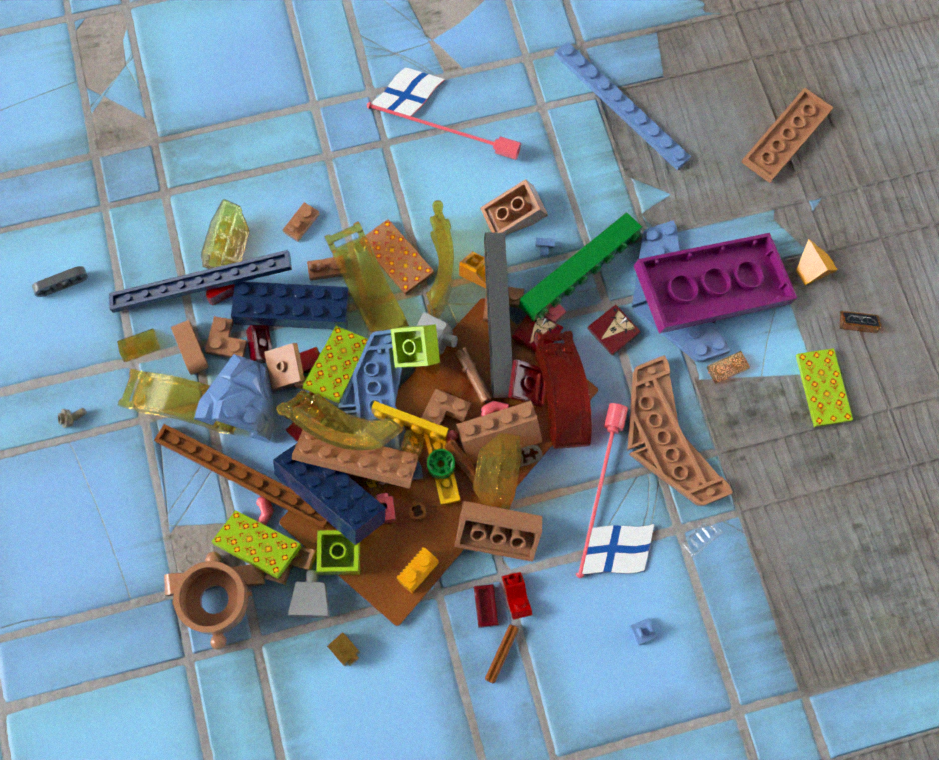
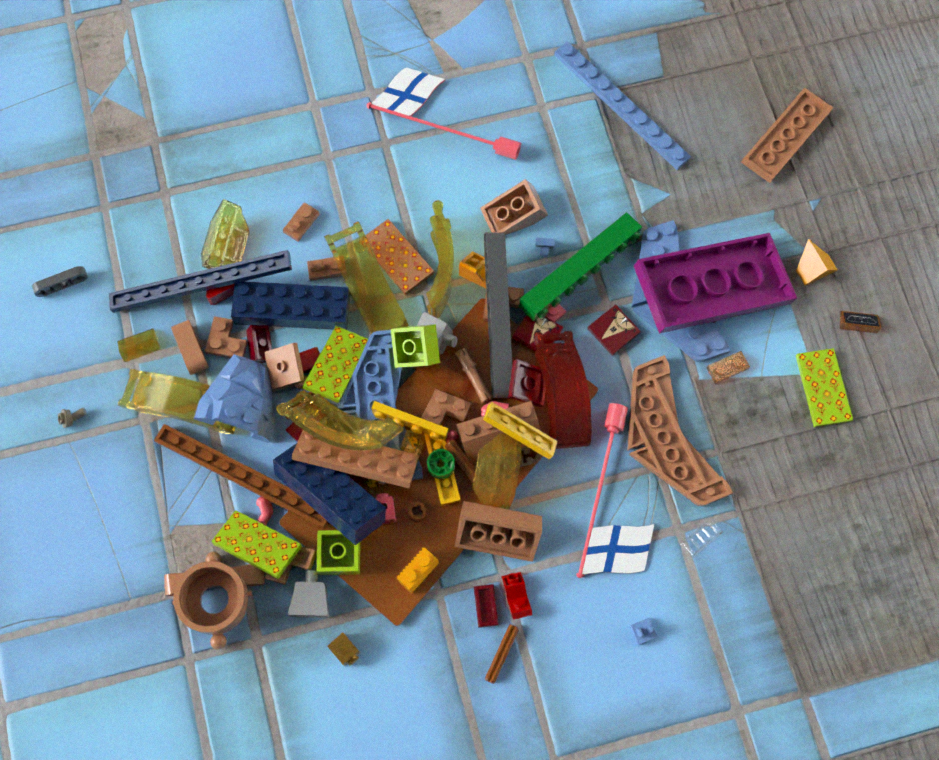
none -> yellow plate [483,402,557,459]

